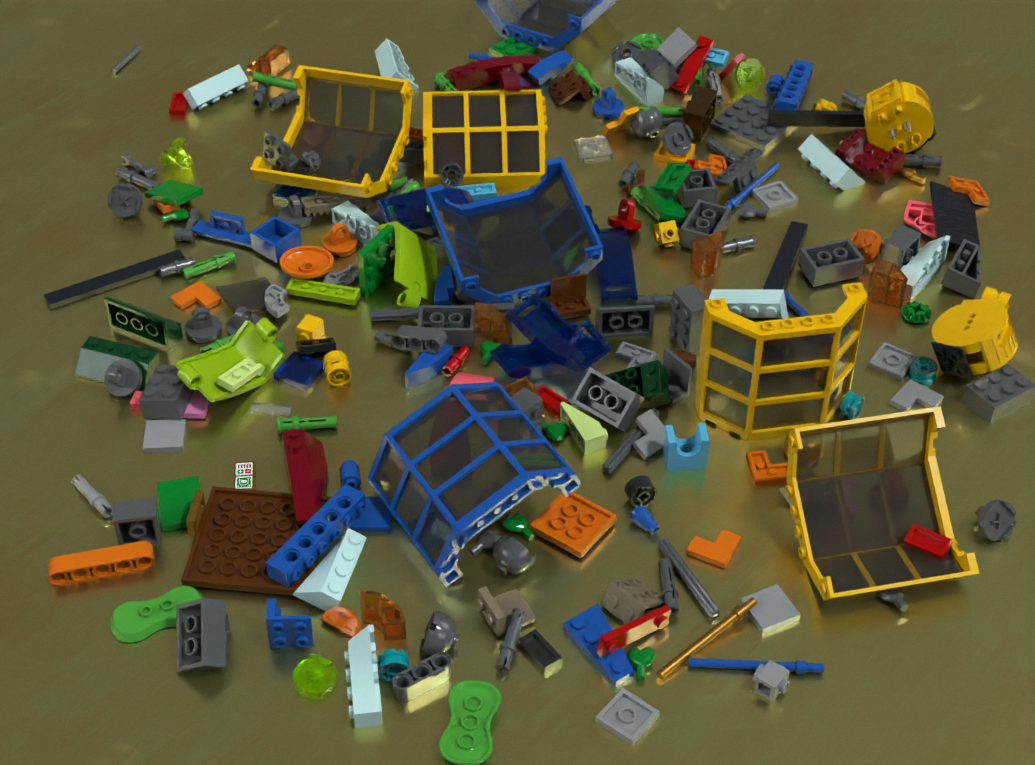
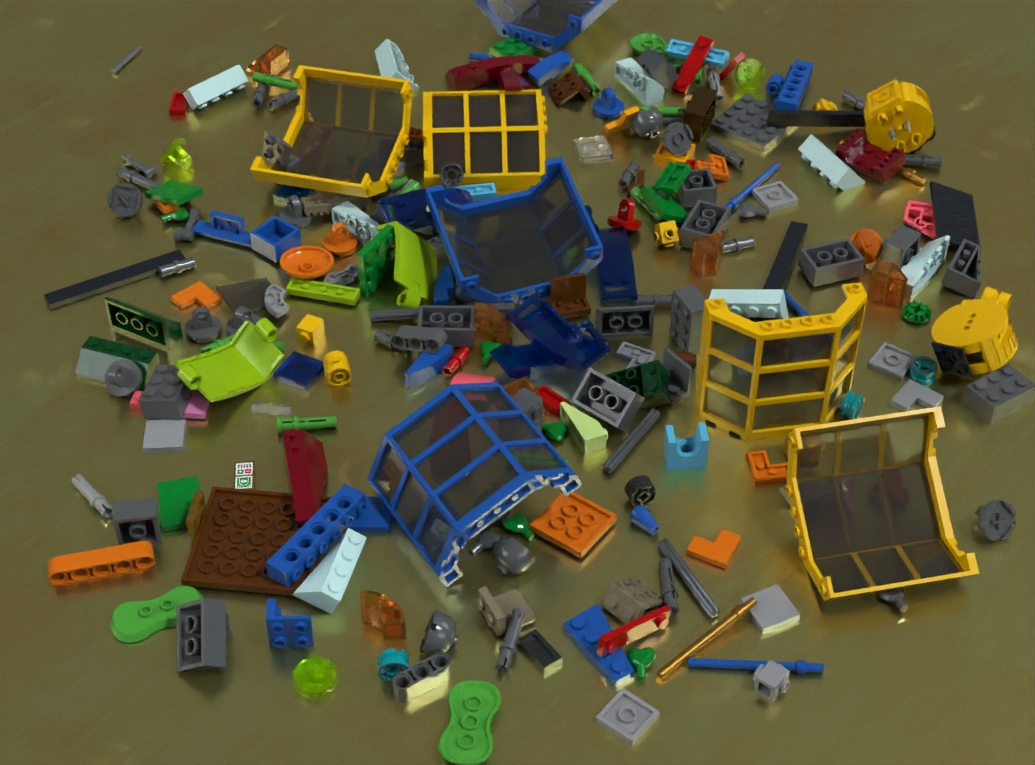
bright green pin [182,250,236,280] -> none
yellowish green plate [217,357,265,392] -> none
black plate [296,337,336,356] -> none
dark grey gear [299,151,321,172] -> none
orange plate [320,606,360,637] -> none
blue brick [339,460,361,489] -> none
light aqua wedge [344,624,383,728] -> none
bright green pin [433,73,463,100] -> none
dark grey tile [612,41,642,64] -> none
light grey tile [632,409,665,461] -> none
light grey tile [656,27,698,68] -> none
dark grey bracket [714,148,764,192] -> none
red tile [903,524,952,560] -> none
orange tile [947,177,990,206] -> none

